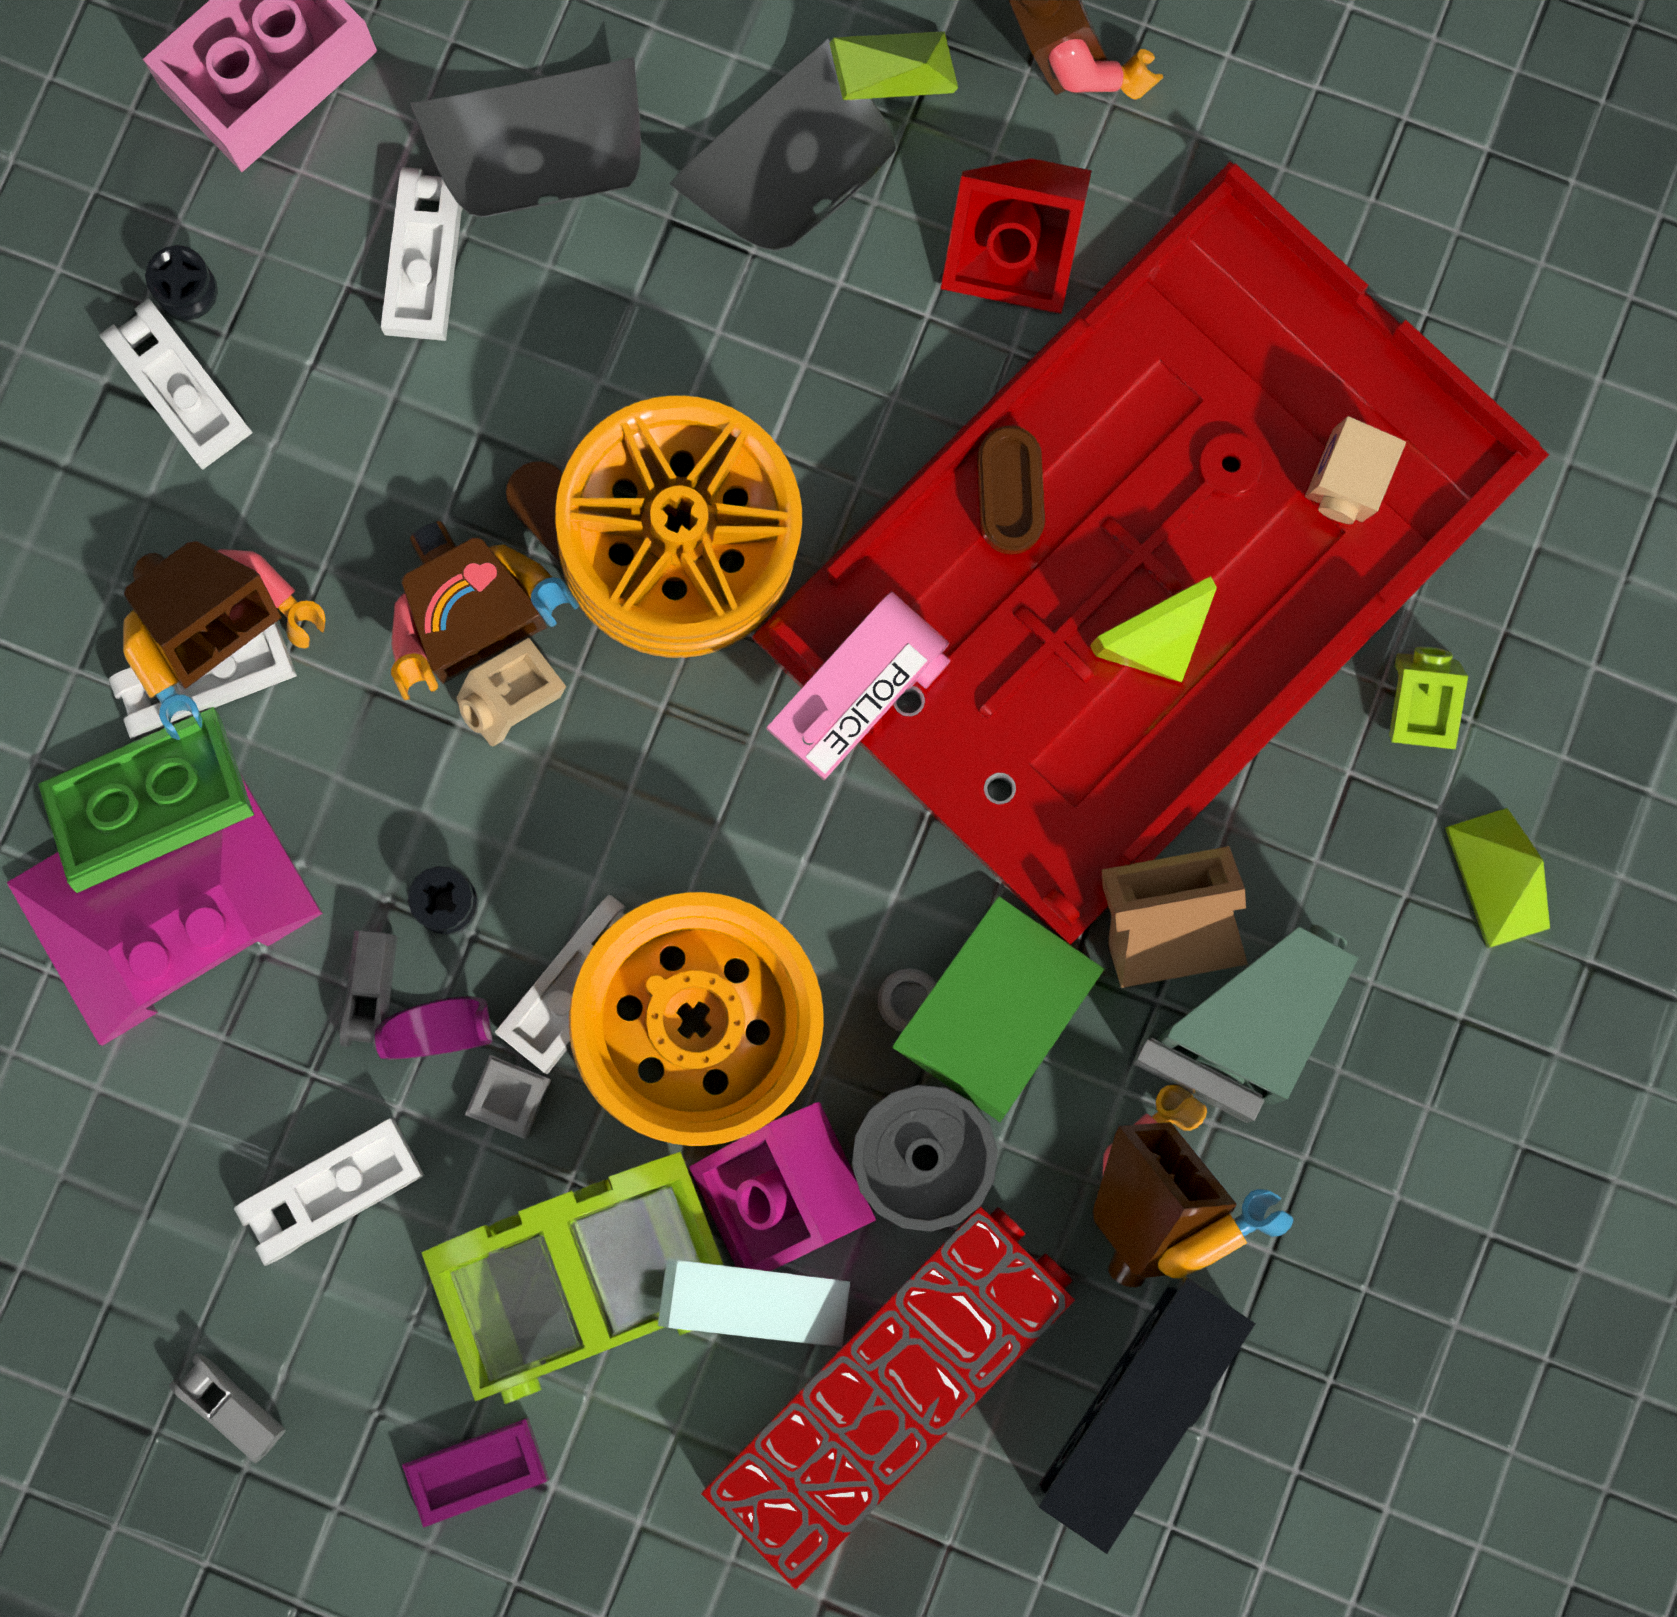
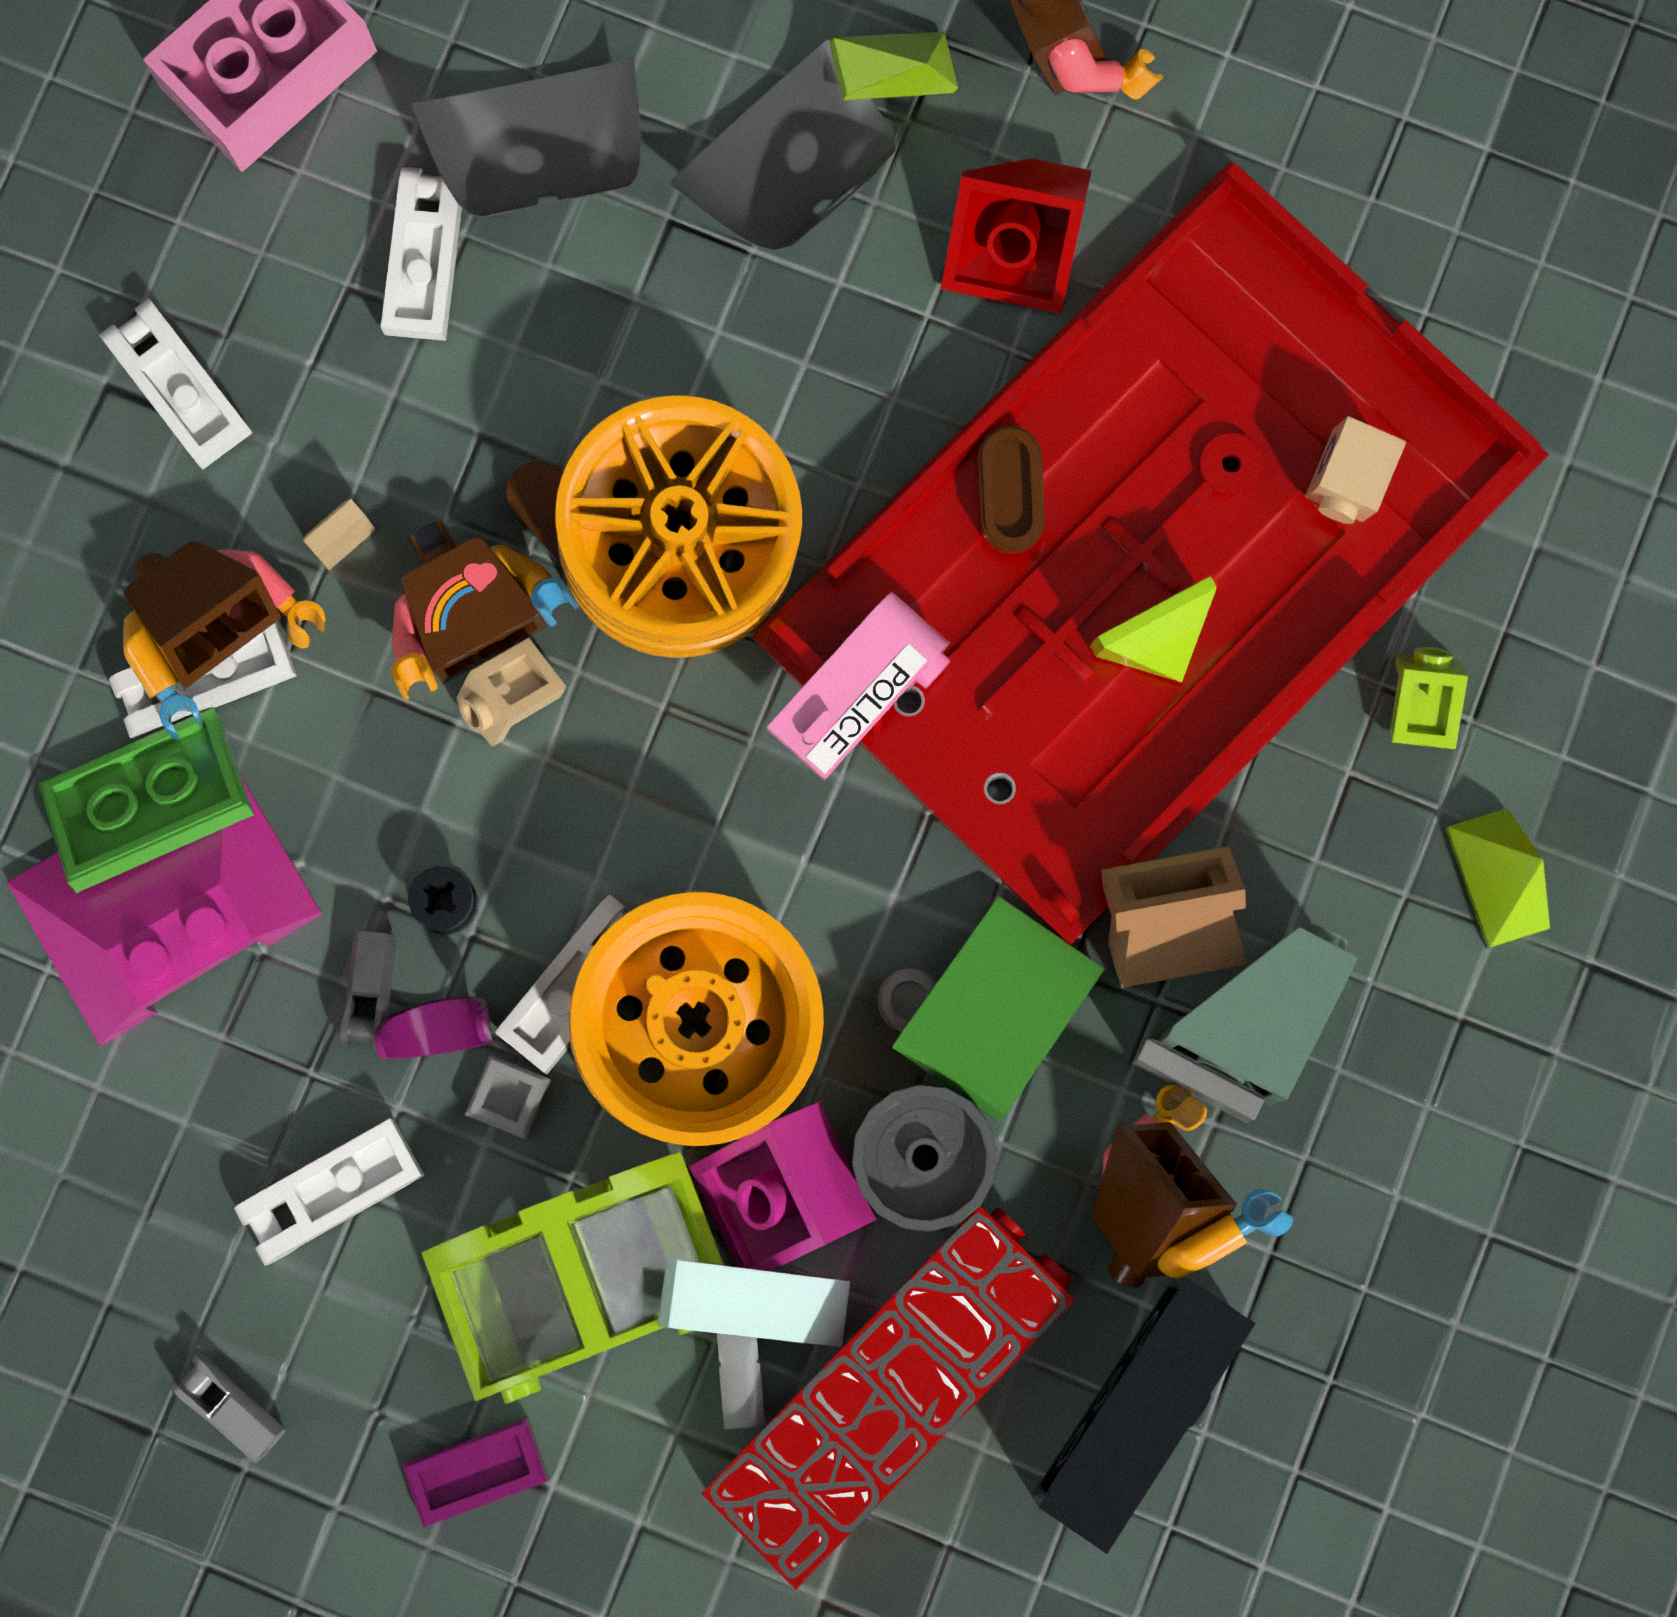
black wheel [145,245,218,321] -> none
none -> tan tile [303,499,376,570]
none -> light grey bar [717,1333,765,1429]

